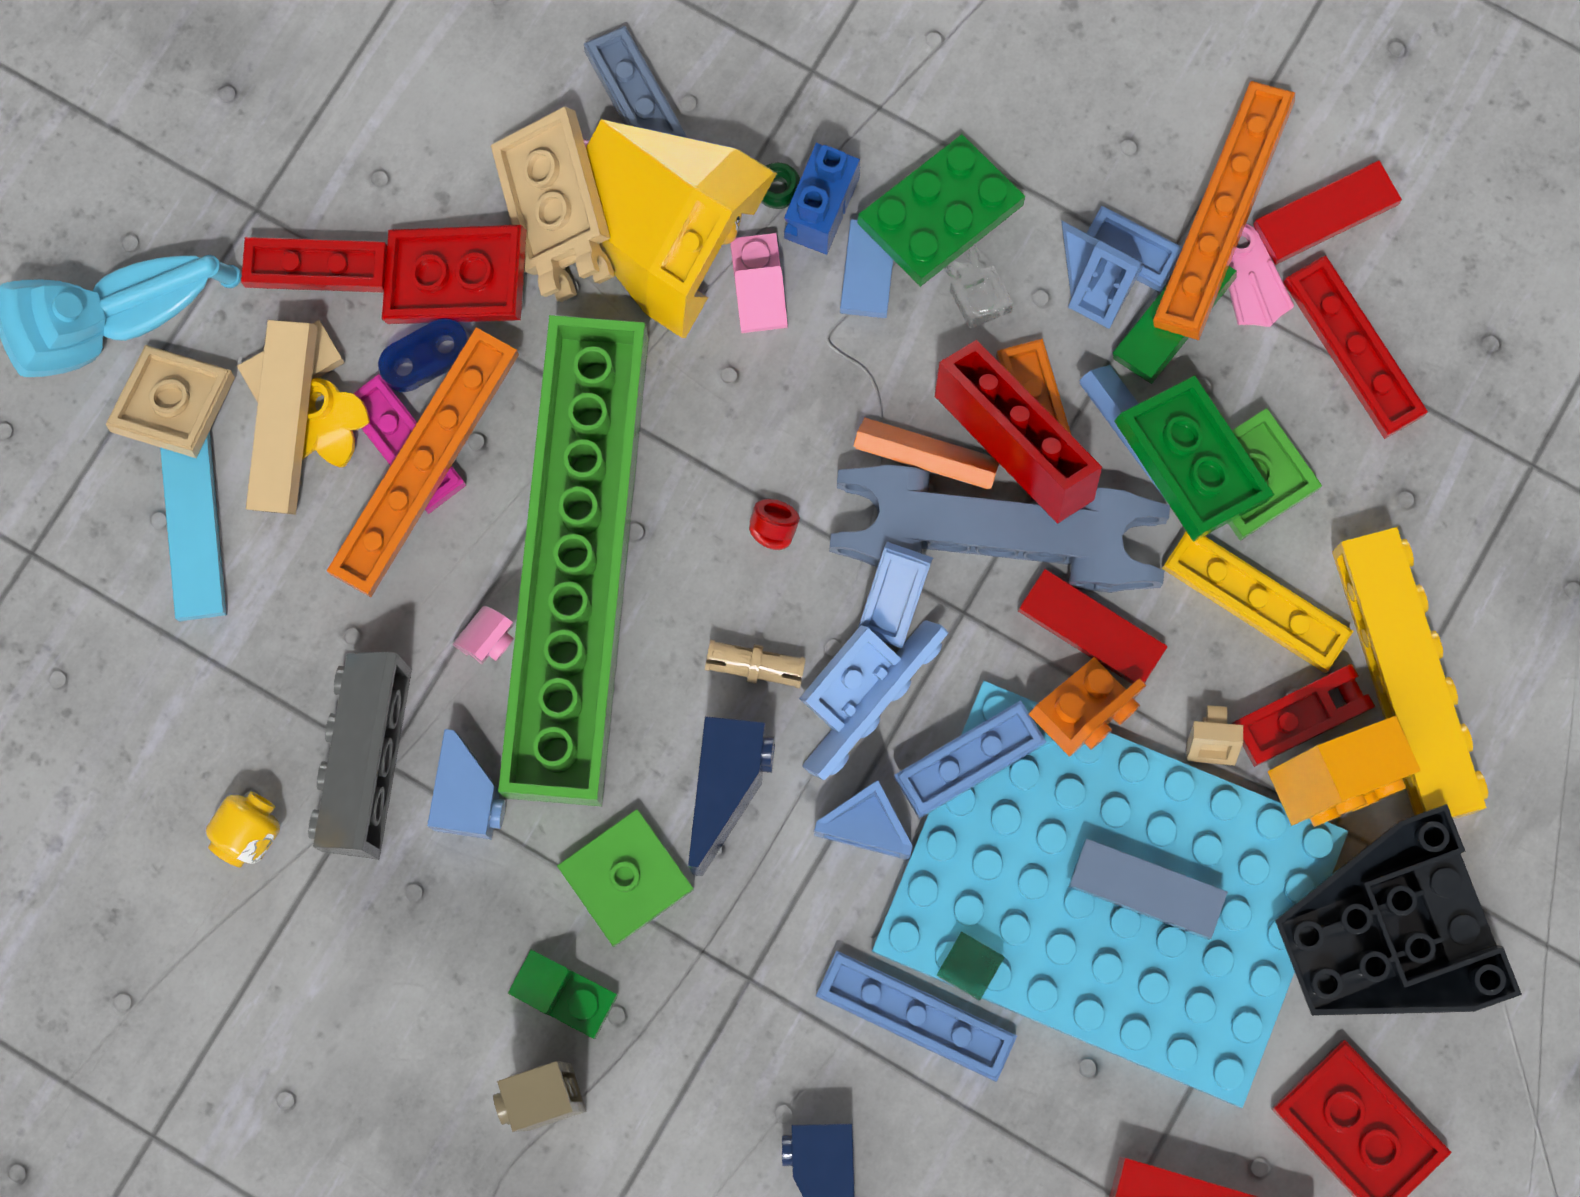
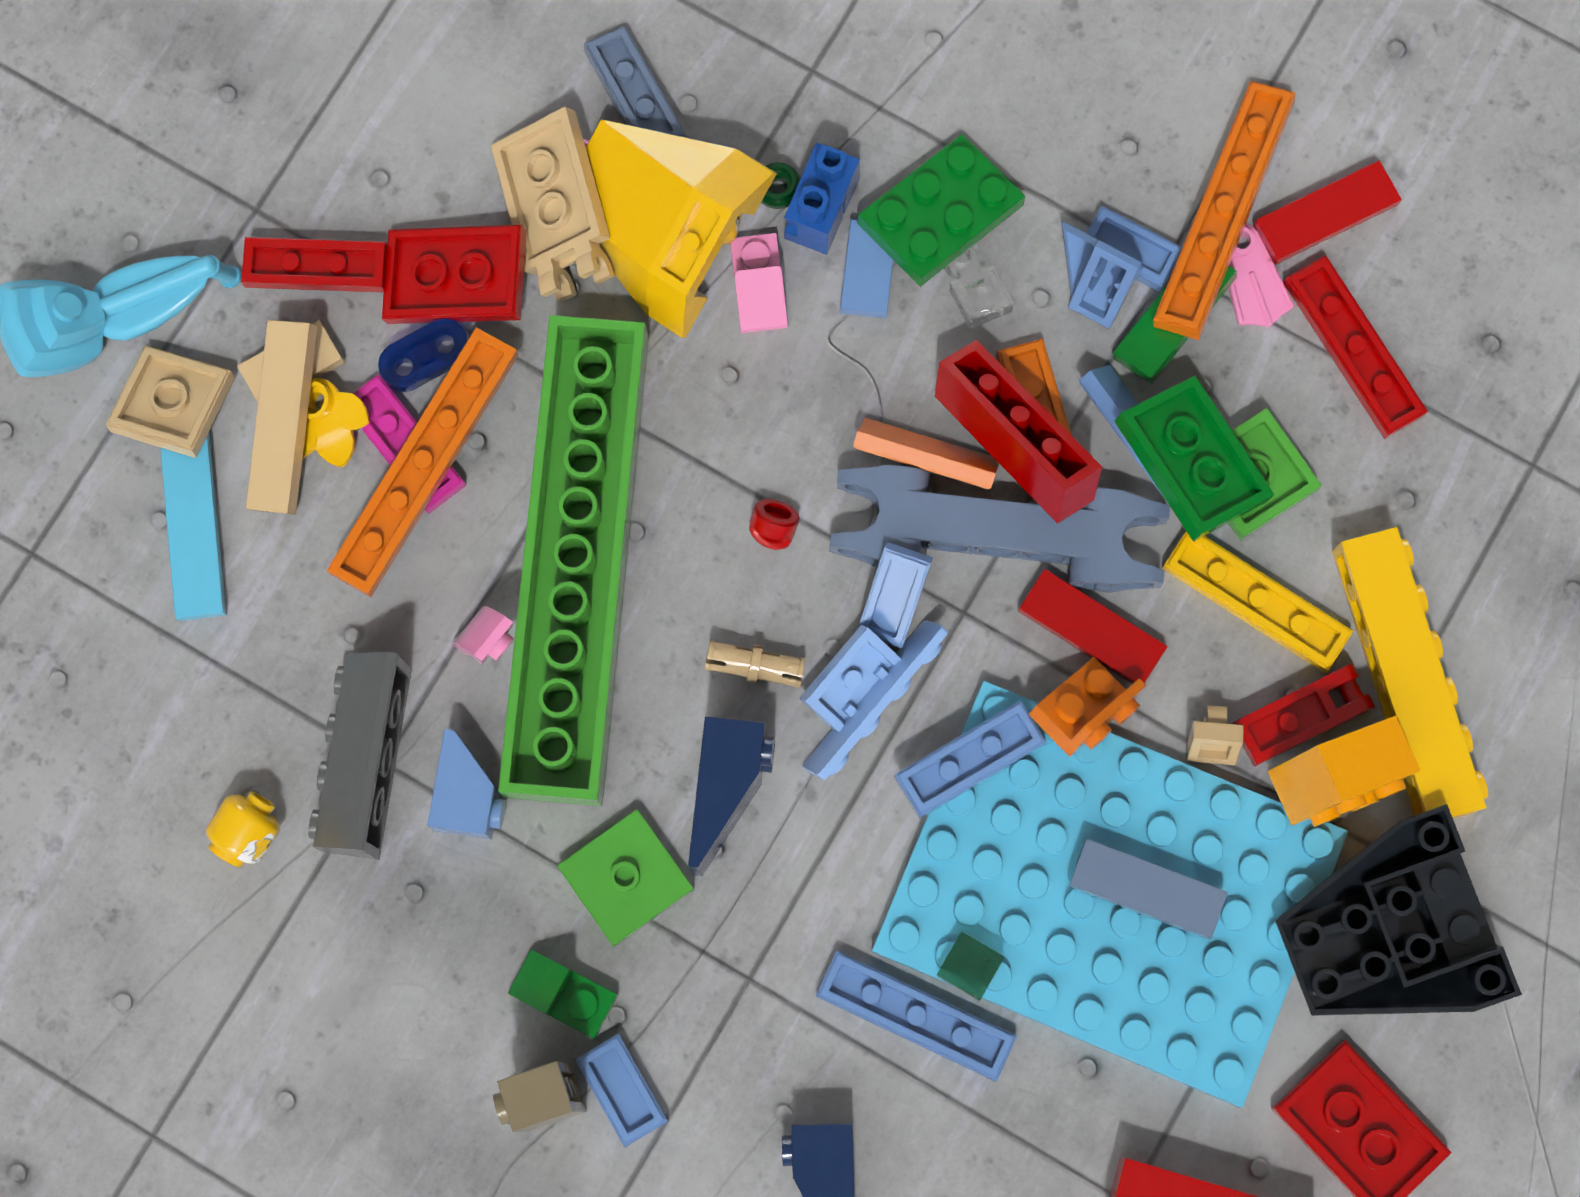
medium blue slope [814,780,913,860] -> none
none -> medium blue tile [575,1034,669,1147]

